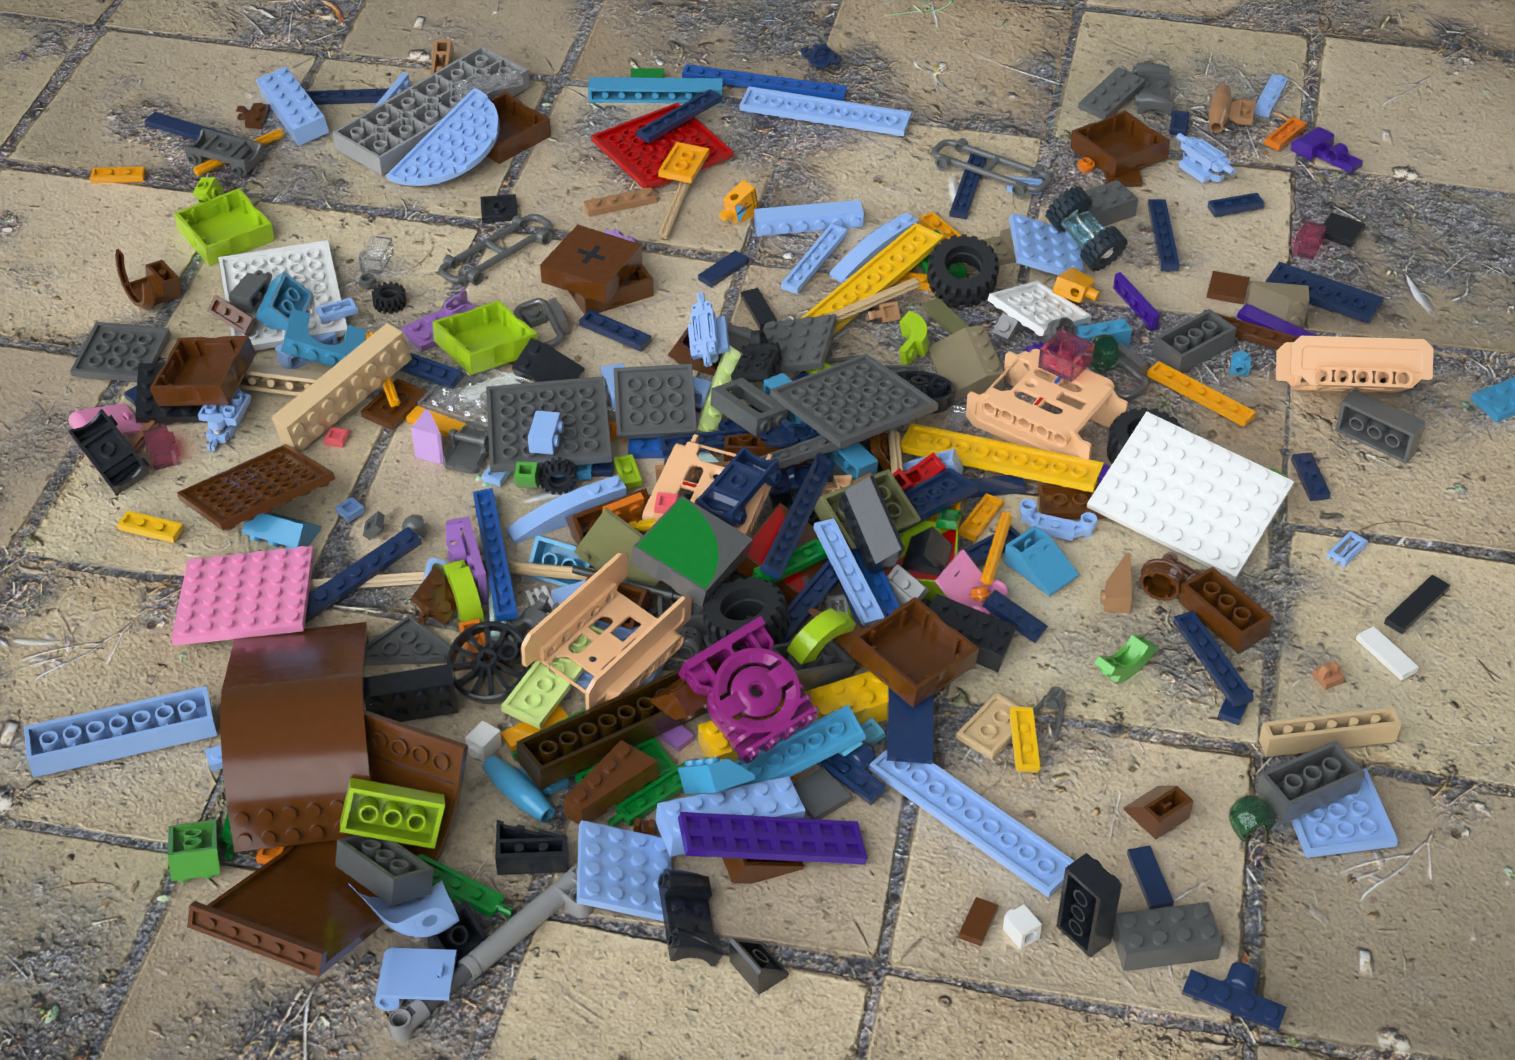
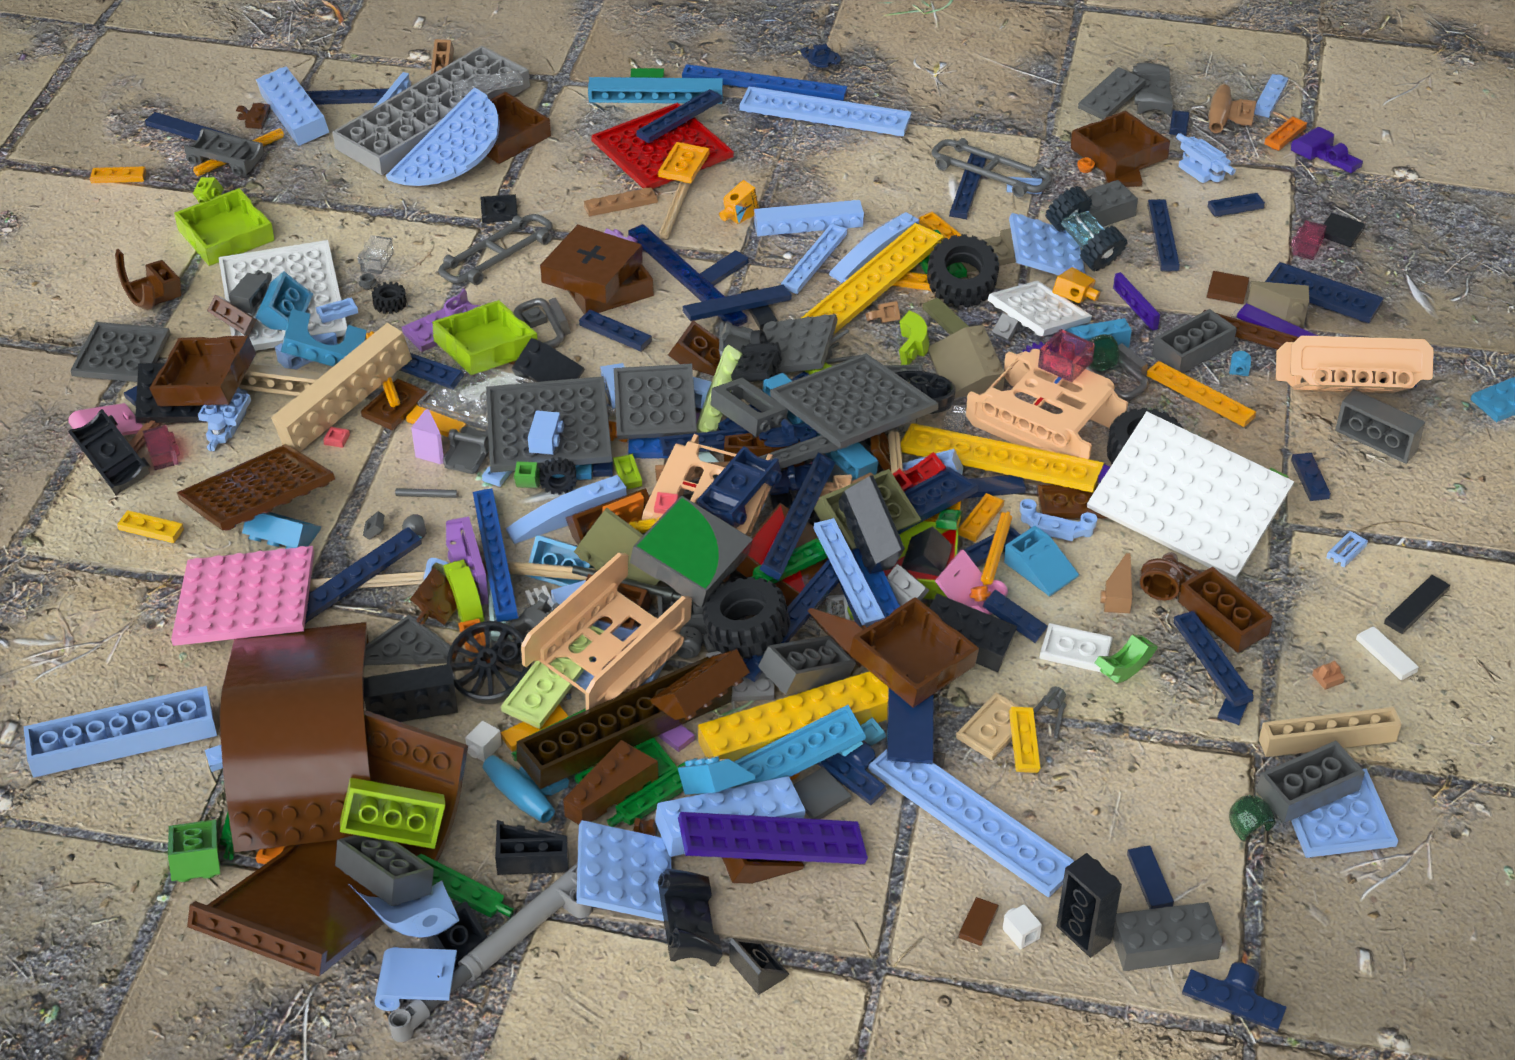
medium blue plate [335,497,365,523] -> none
magenta brick [678,616,820,764] -> none
light blue piece [688,292,730,367] -> none
lime arch [786,608,856,665] -> none
tan axle [828,278,919,322] -> none
dark grey wheel [1047,317,1076,346] -> none
reddish brown slope [1124,786,1193,840] -> none
none -> dark grey bar [395,488,457,498]
none -> clear blue plate [628,224,748,326]
none -> dark blue tile [682,284,792,321]
none -> white tile [1039,623,1113,673]

